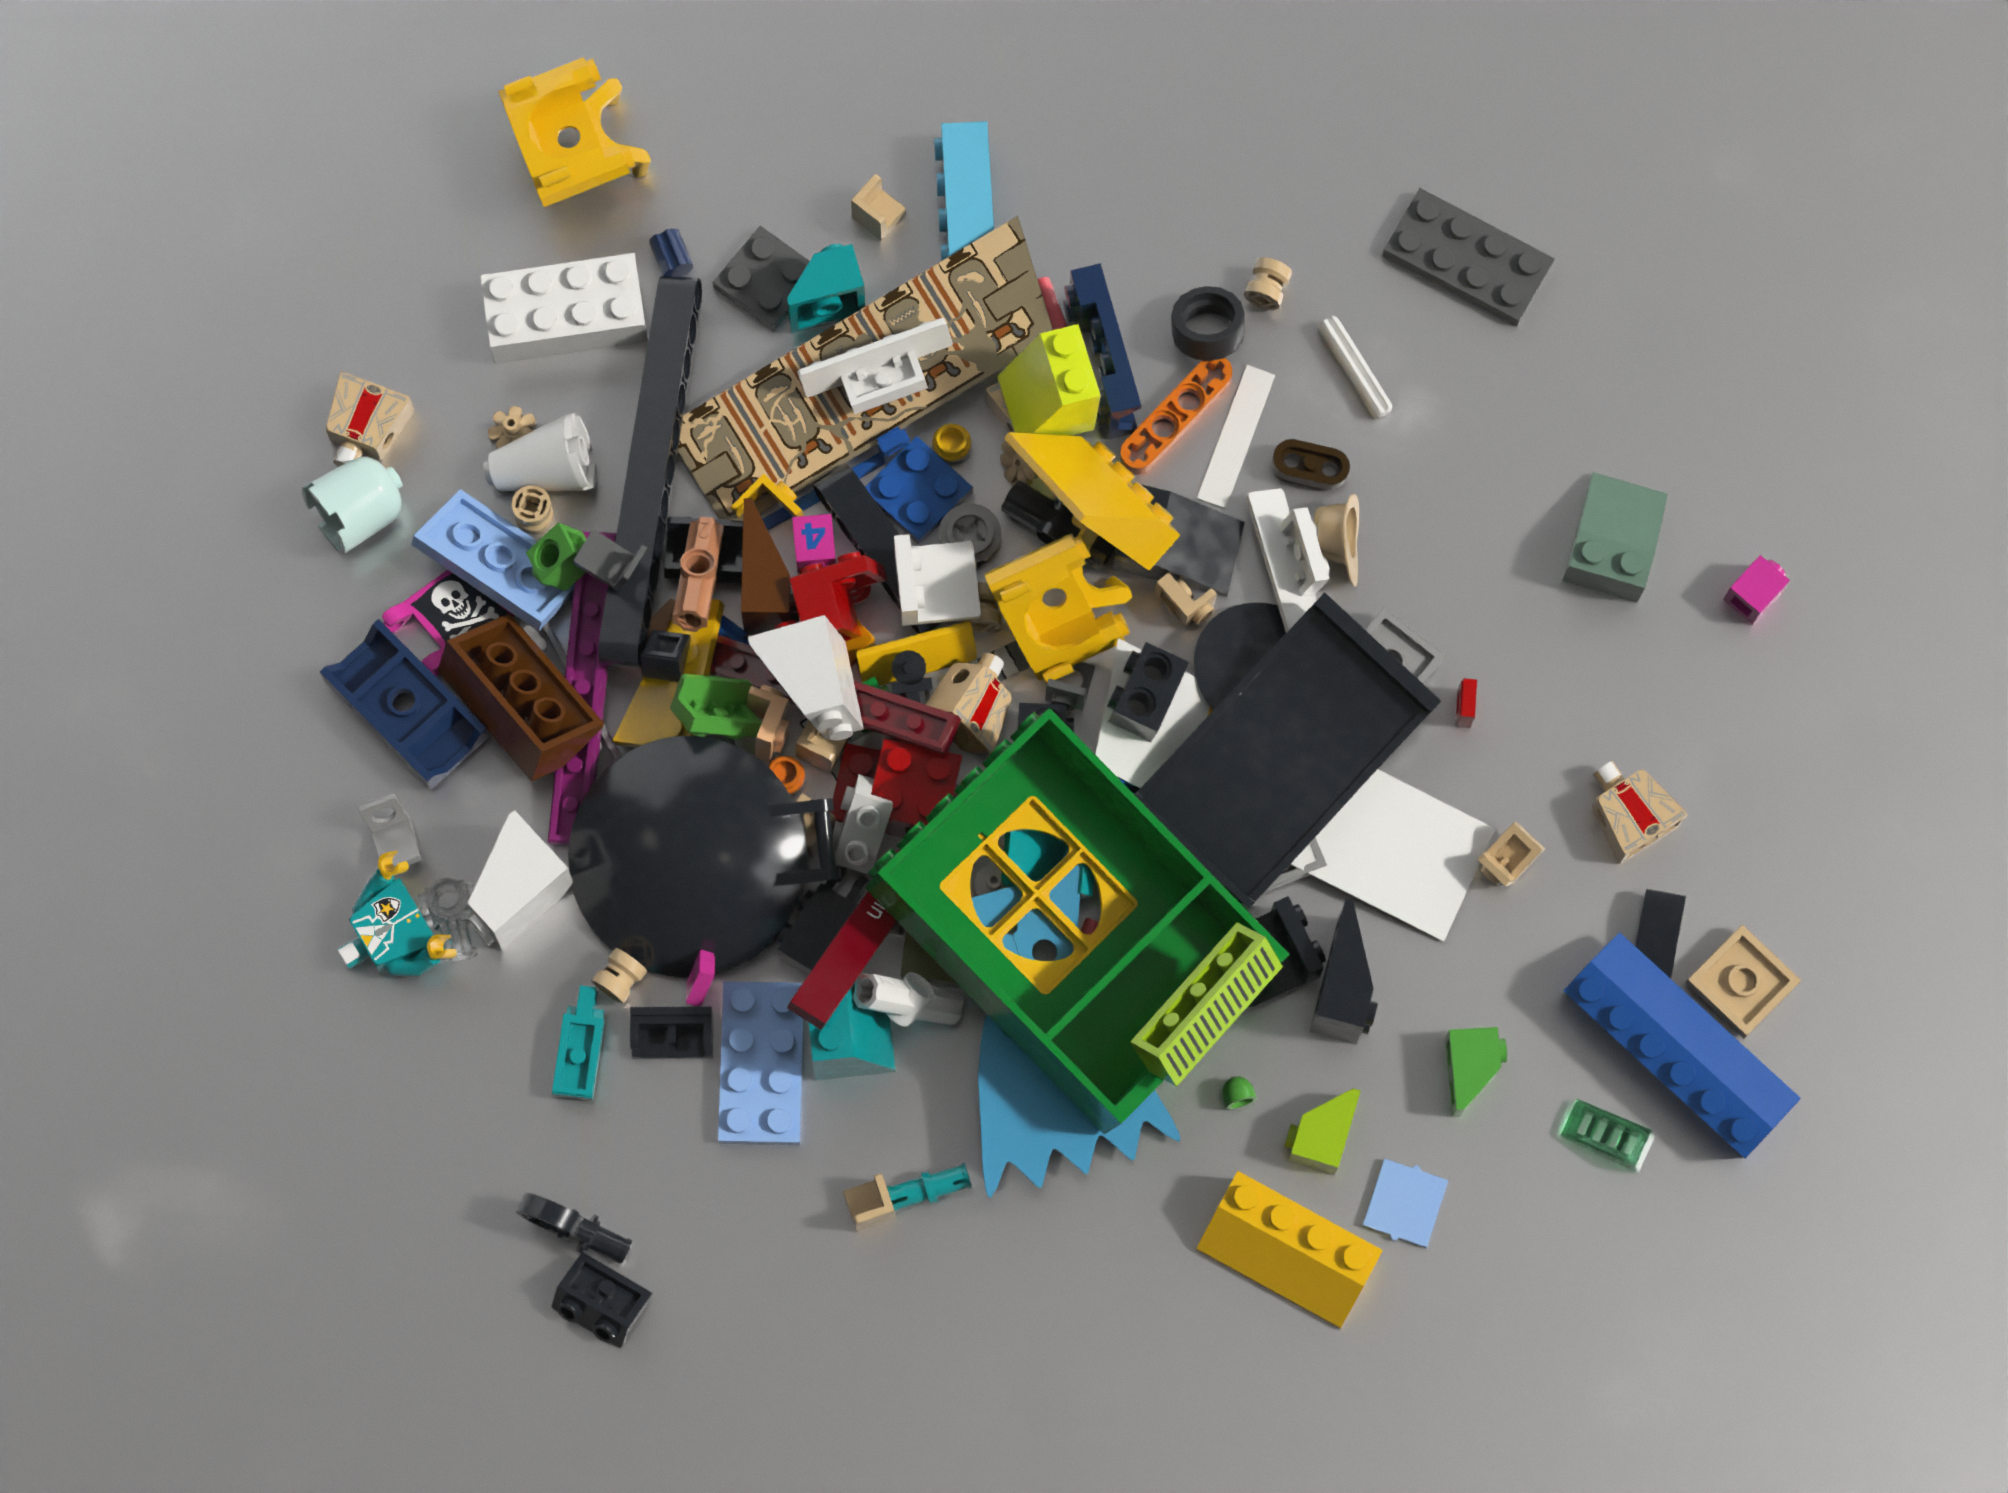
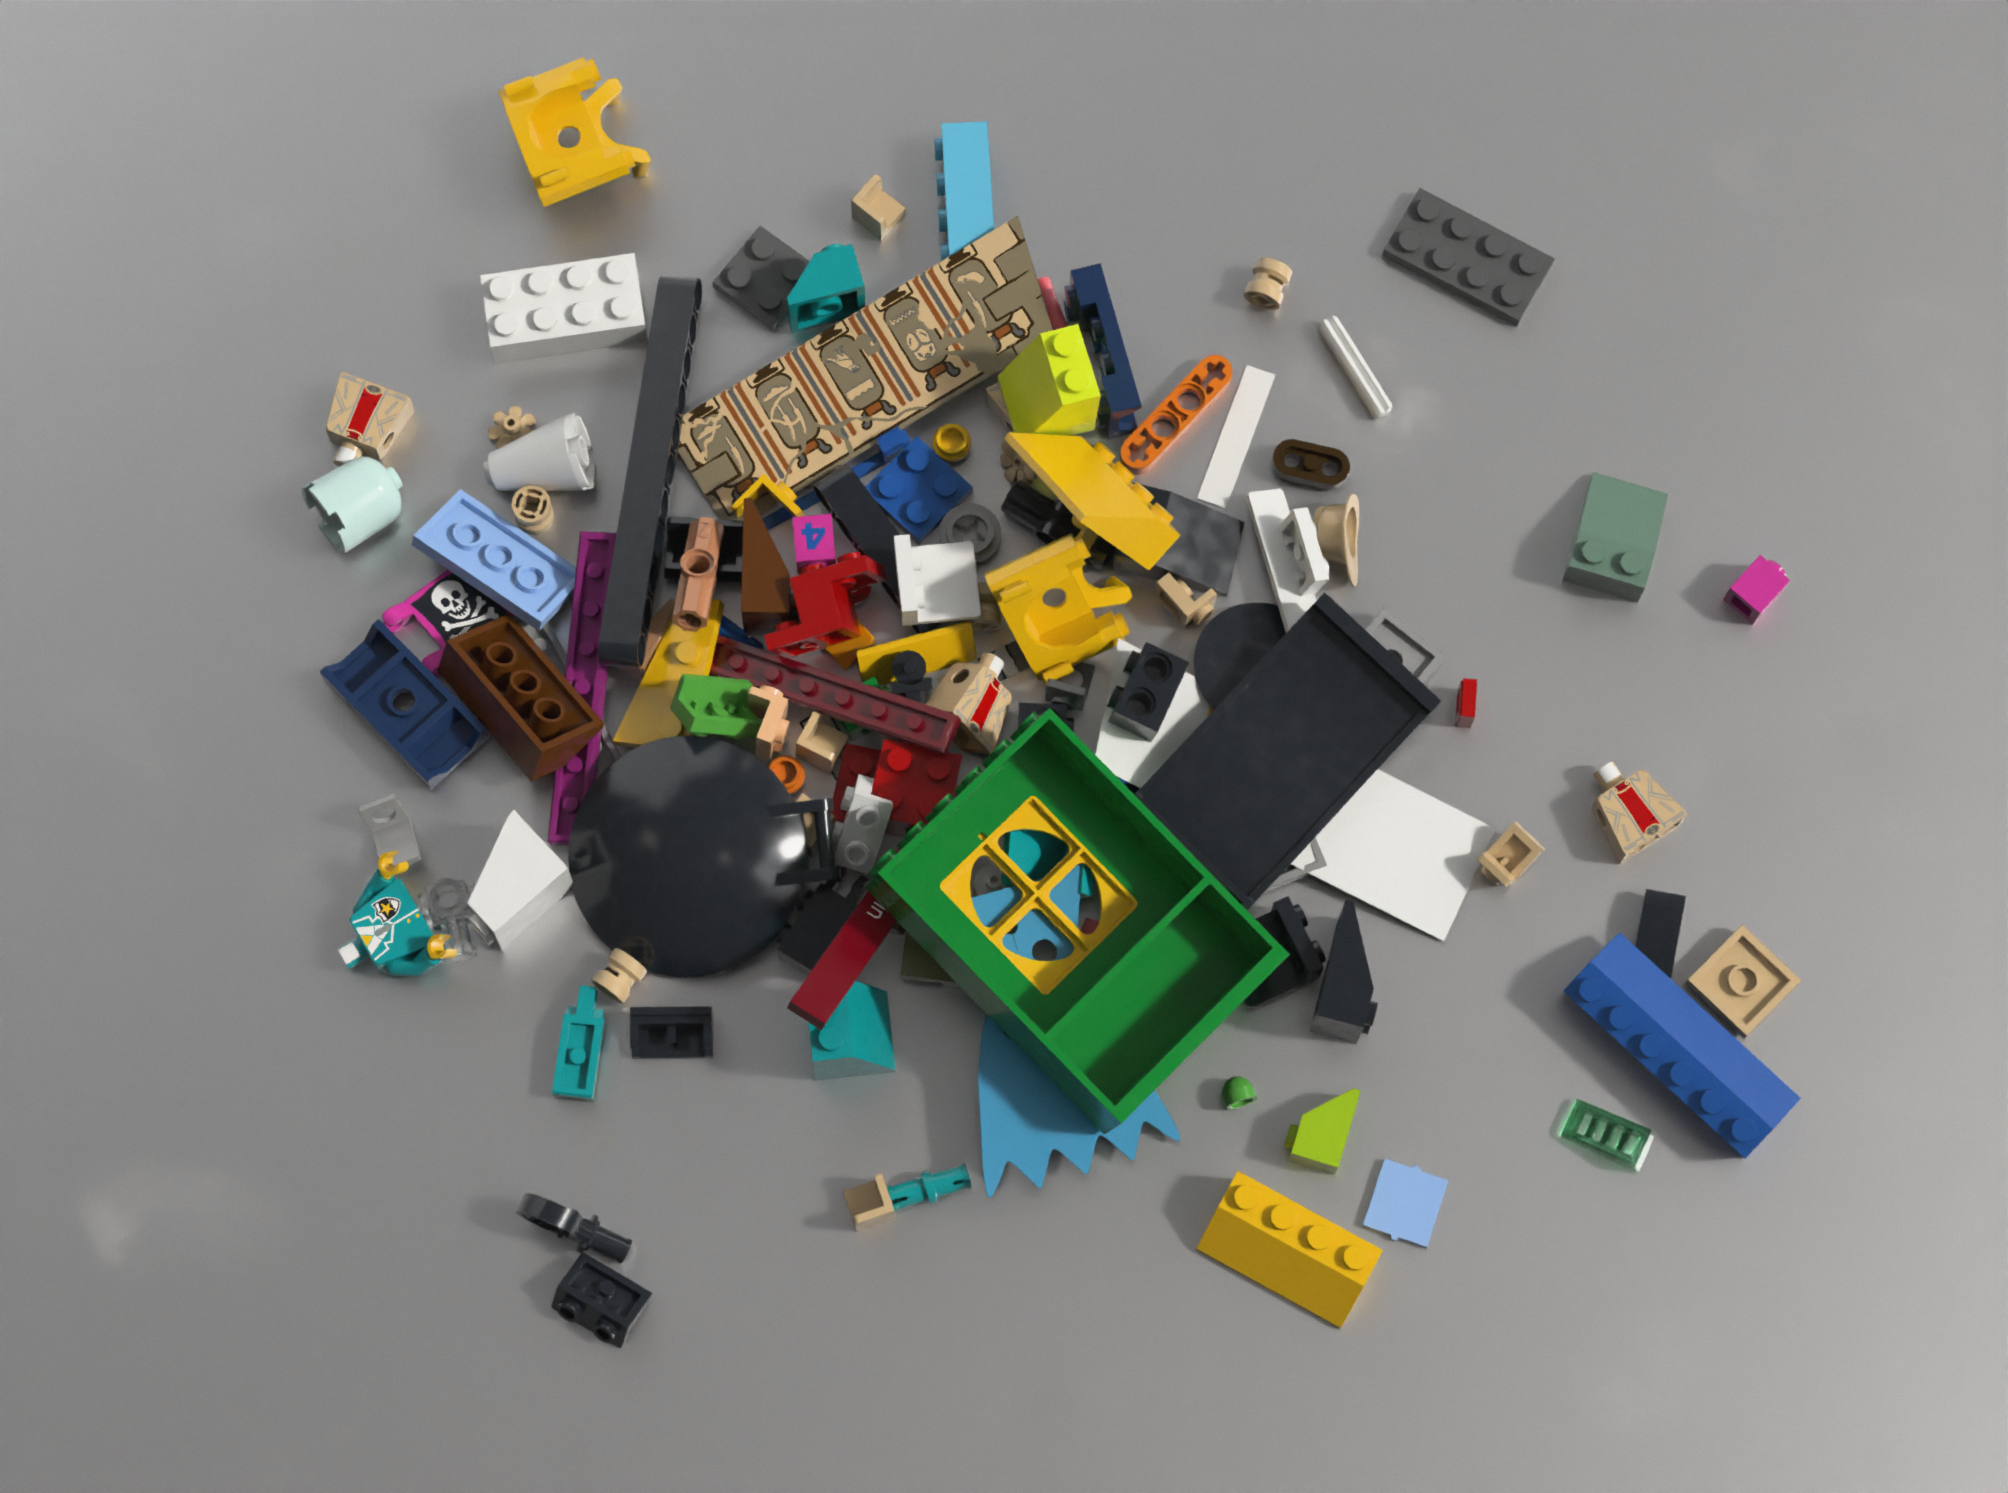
bright green brick [525,523,586,591] -> none
dark grey bracket [572,529,647,592] -> none
black slope [640,630,691,682] -> none
dark blue piece [649,228,694,277] -> none
dark pink tile [686,949,715,1006] -> none
light blue plate [718,981,804,1145] -> none
white slope [748,615,864,740] -> none
white bracket [797,318,953,415] -> none
white piece [852,972,964,1026] -> none
lime brick [1130,923,1283,1087] -> none
black tyre [1171,286,1245,361] -> none
bright green slope [1445,1027,1507,1117] -> none

